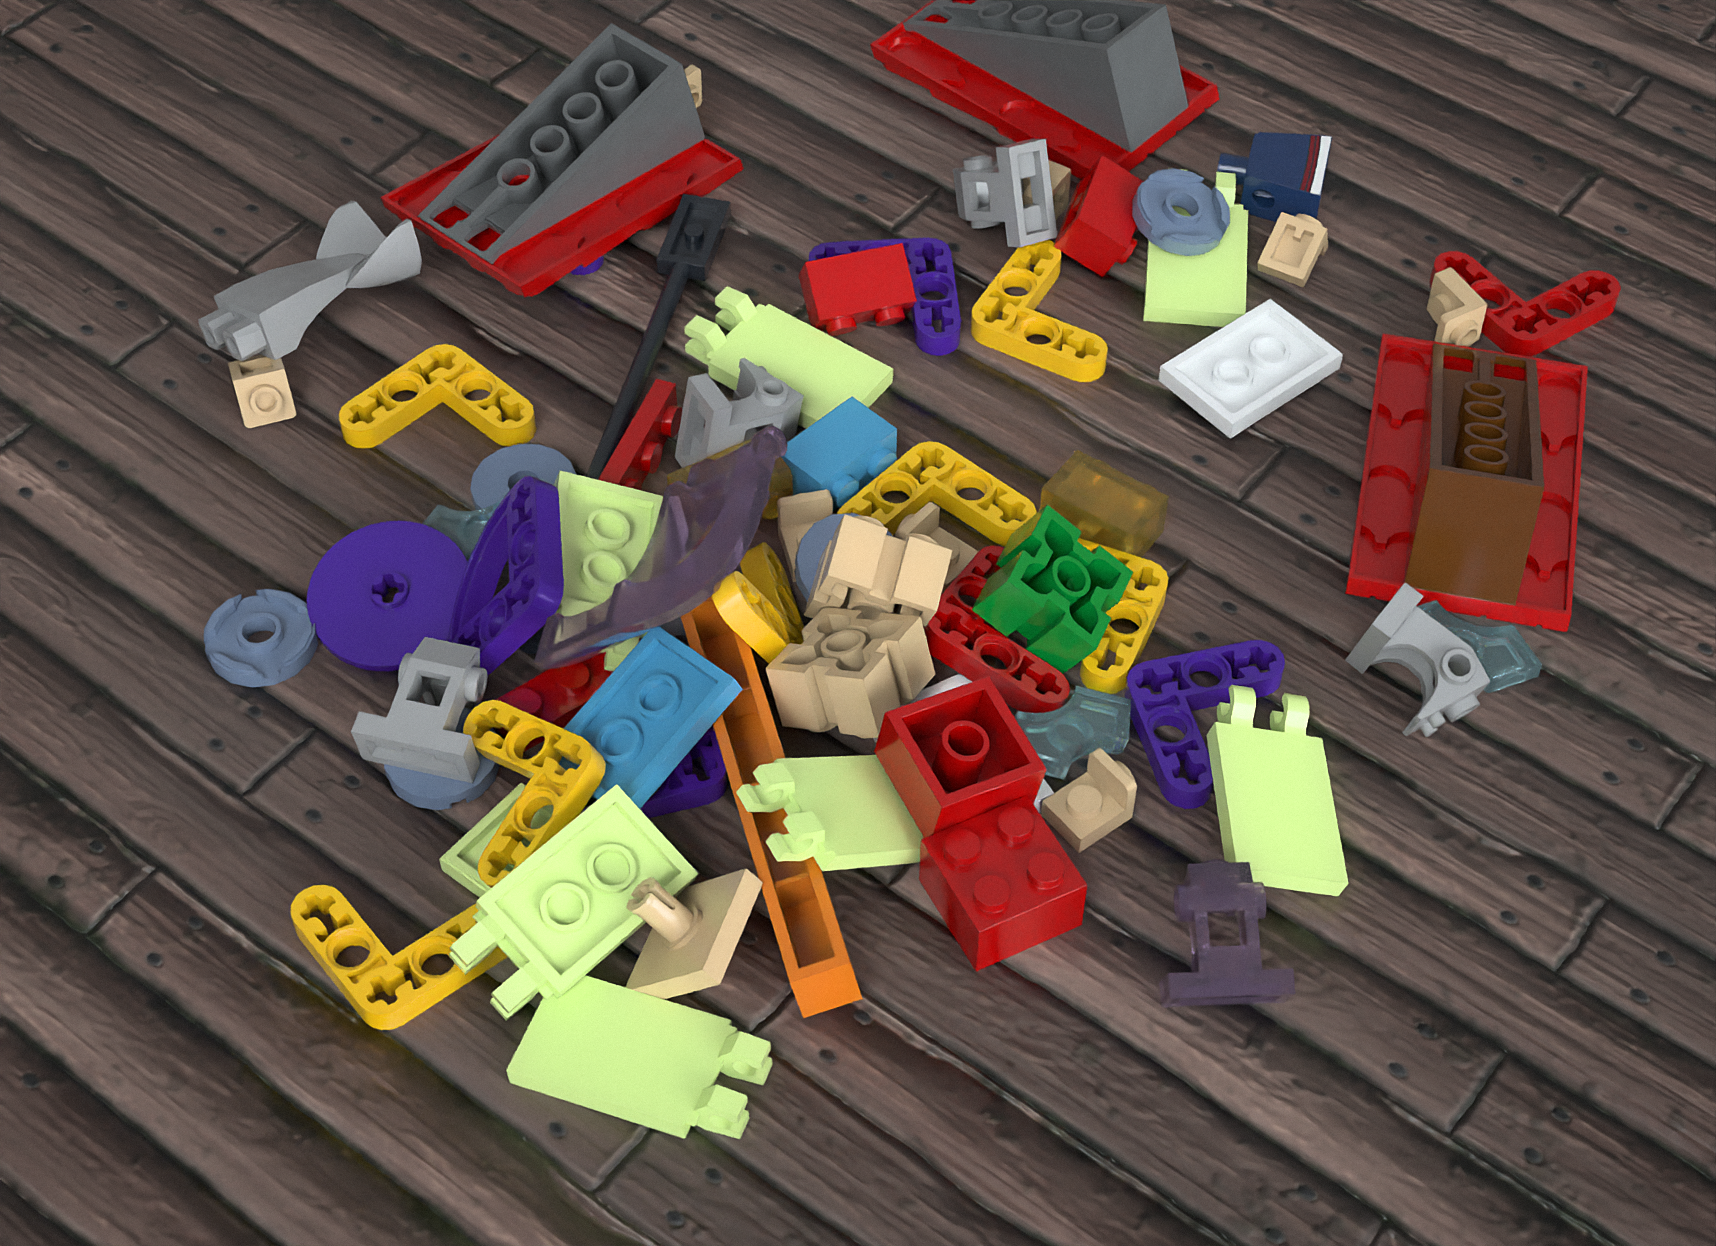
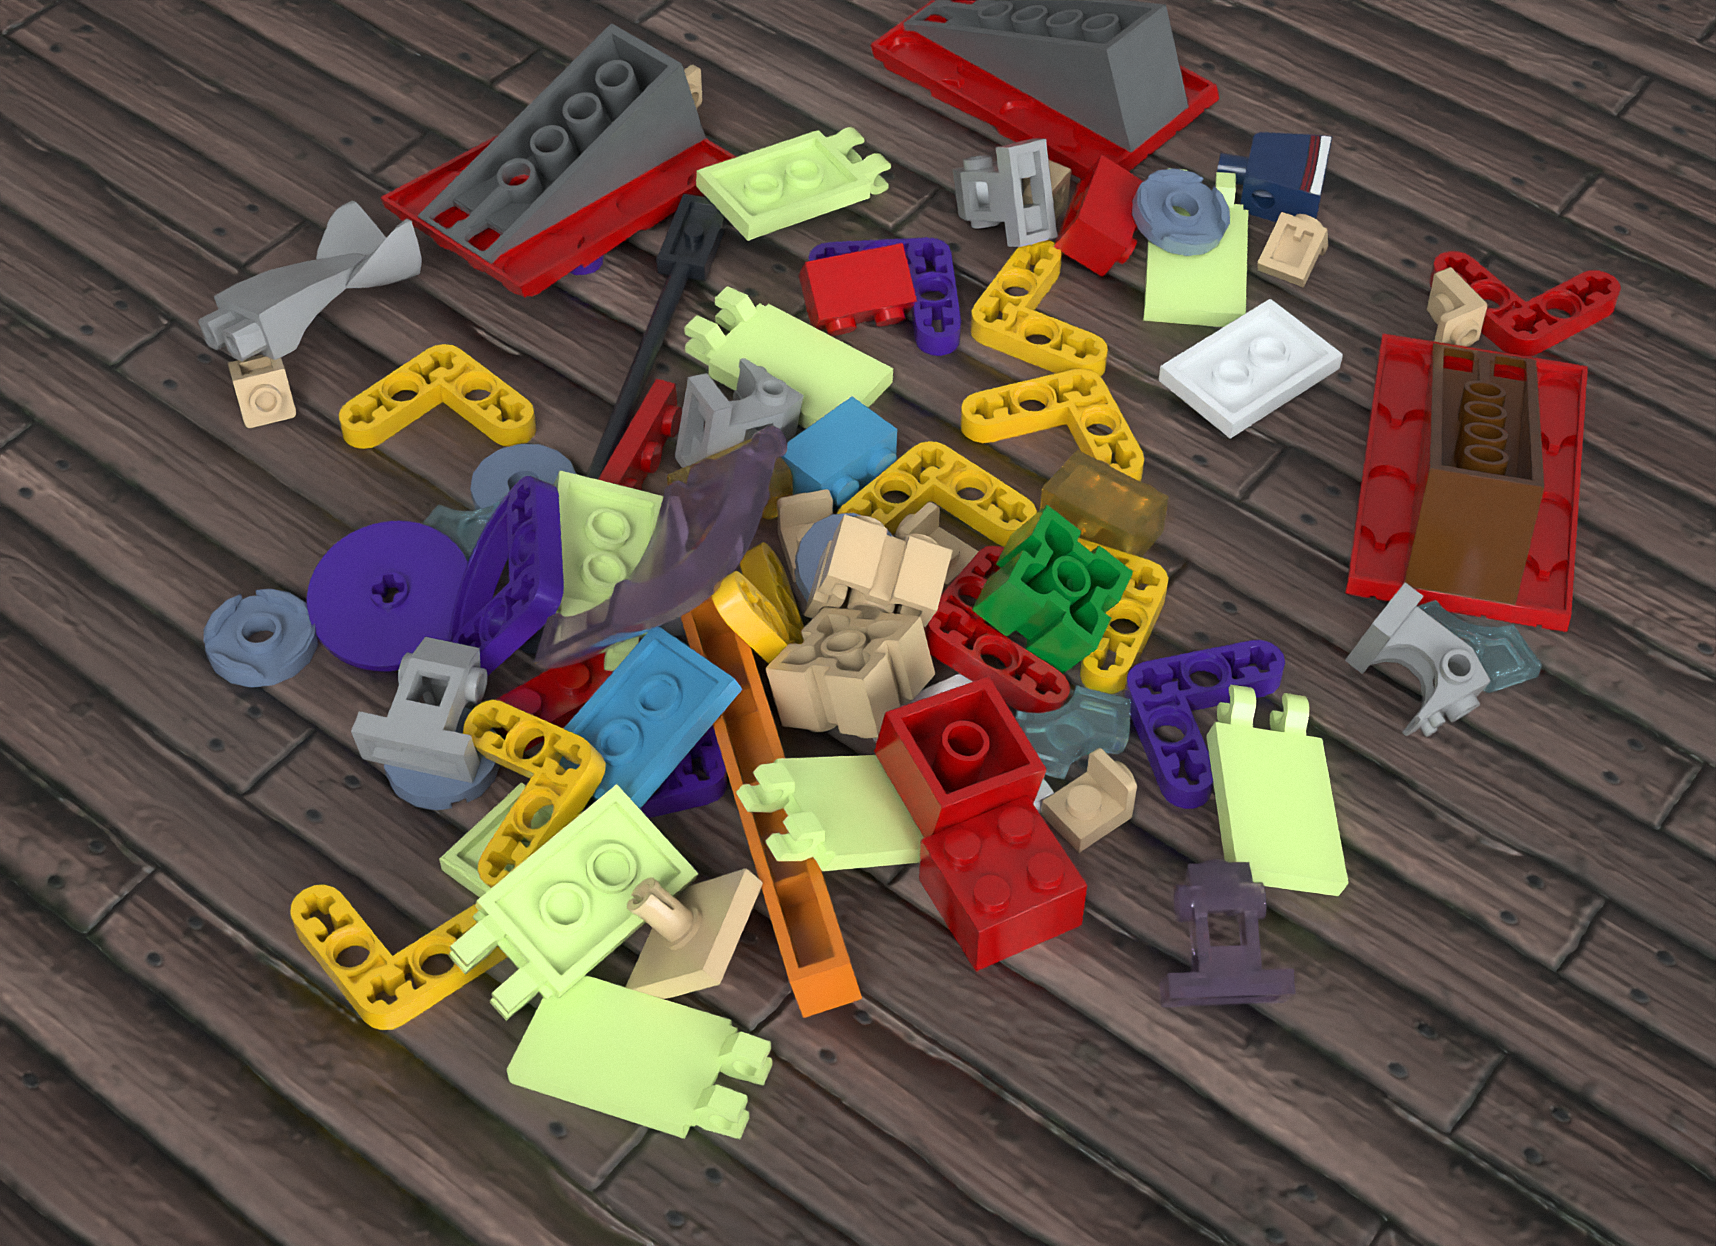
none -> yellowish green tile [696,127,891,241]
none -> yellow beam [960,369,1144,493]

